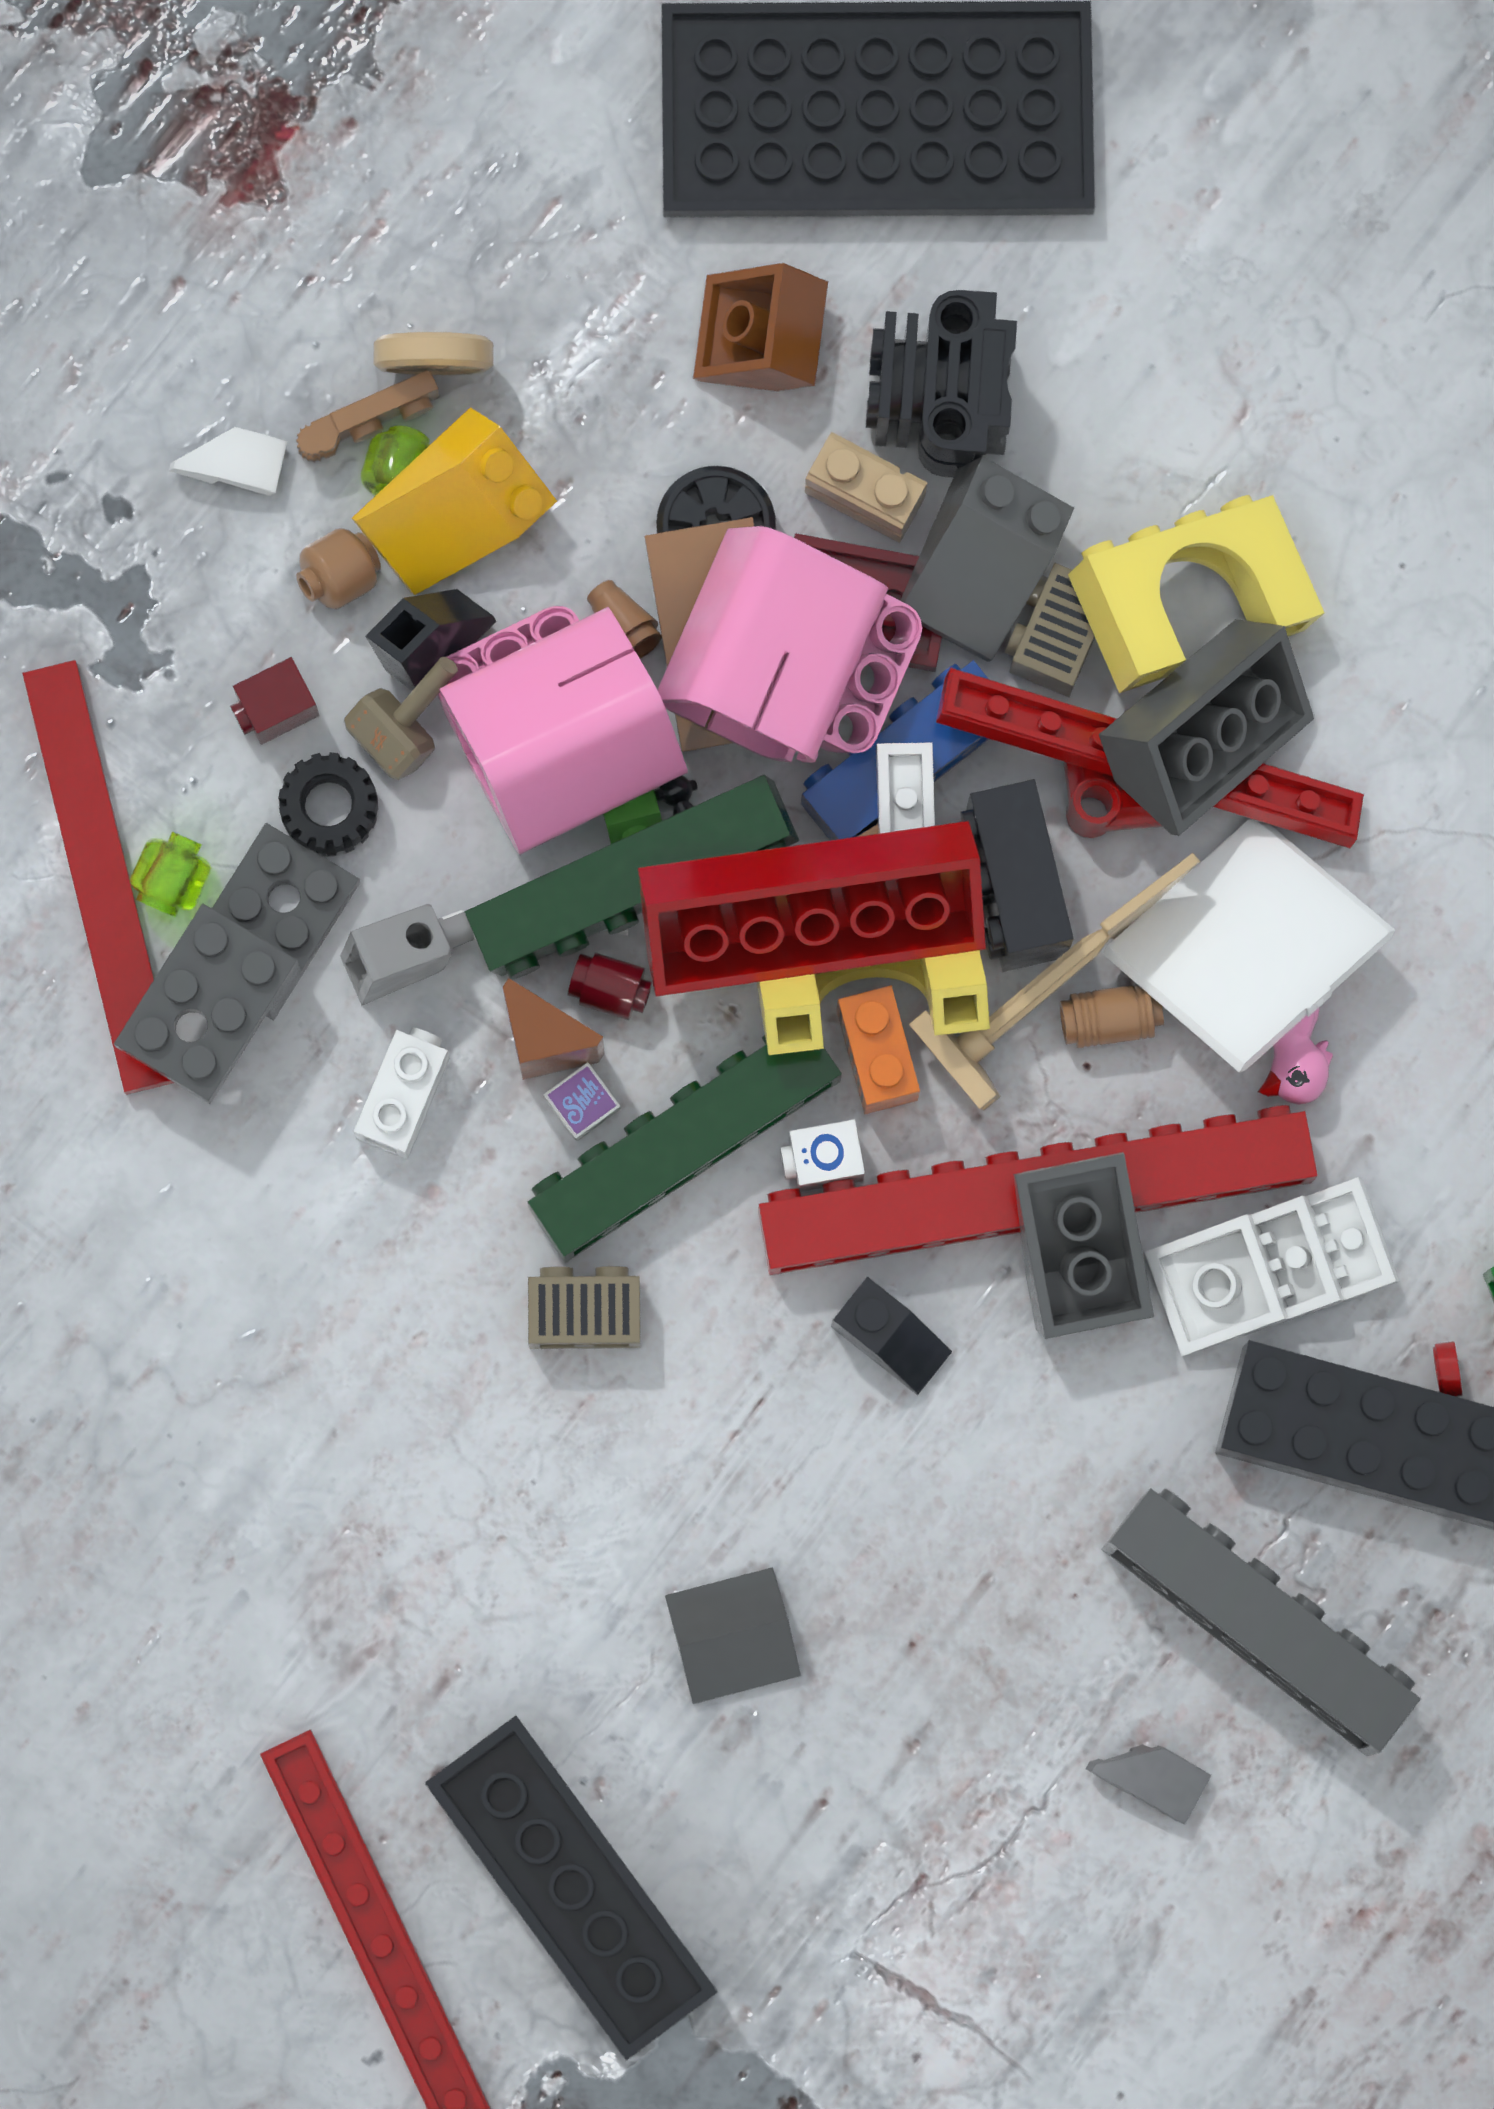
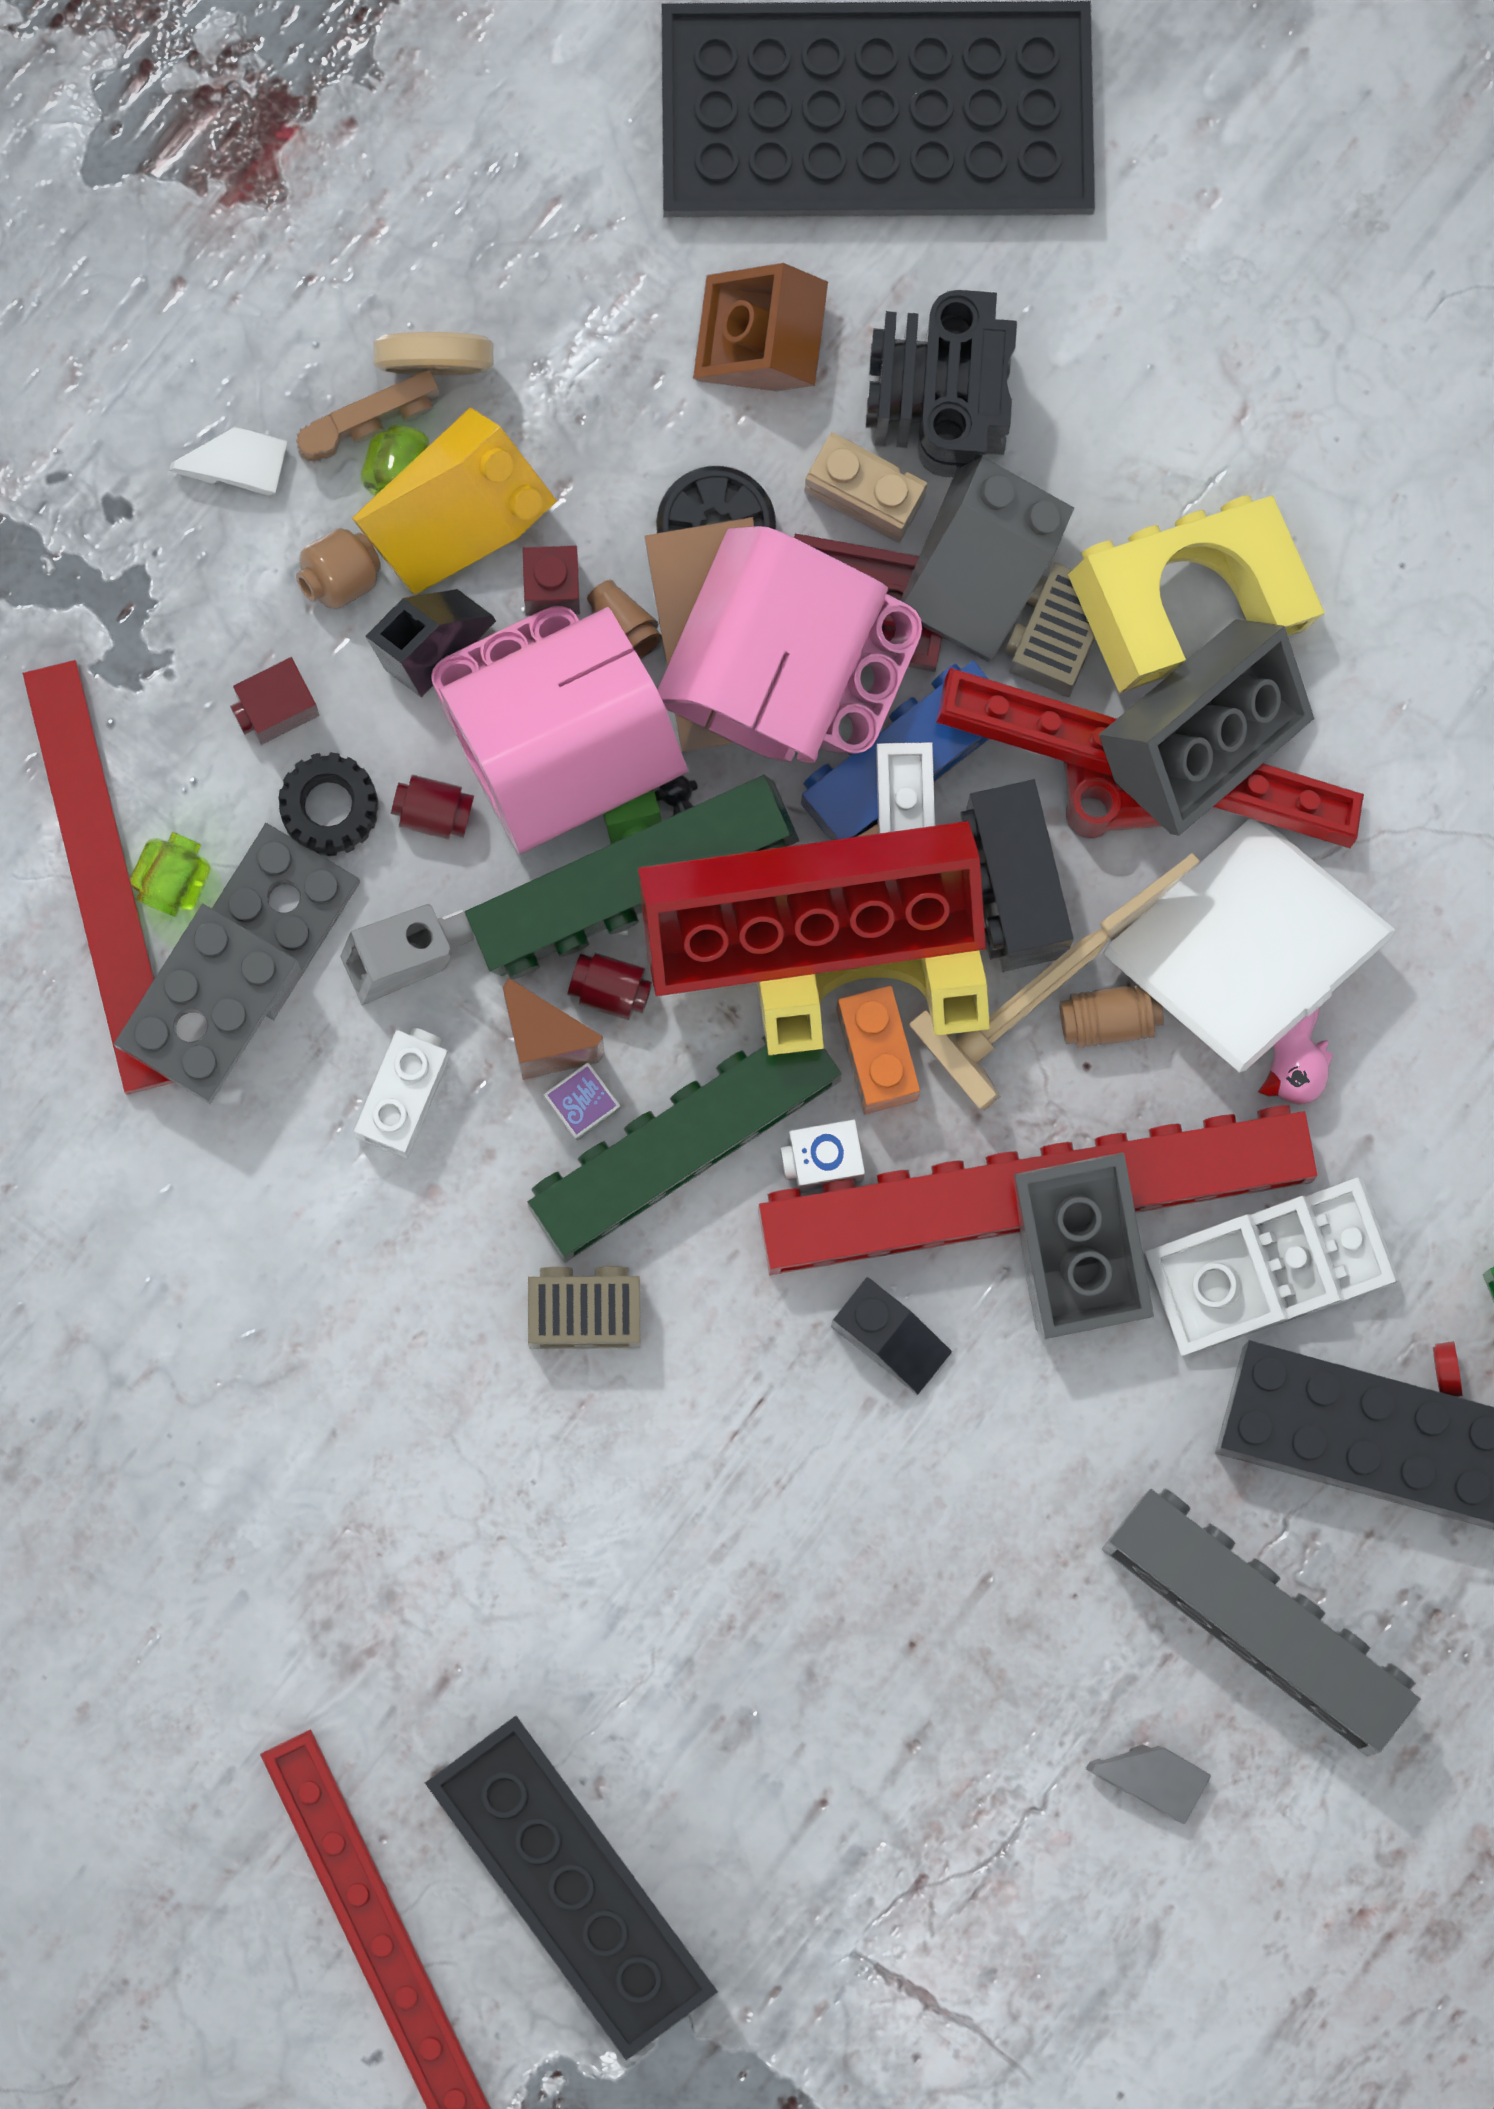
dark tan piece [344,657,458,780] -> none
dark grey slope [665,1567,801,1704] -> none
none -> dark red brick [390,774,474,840]
none -> dark red brick [522,546,580,616]

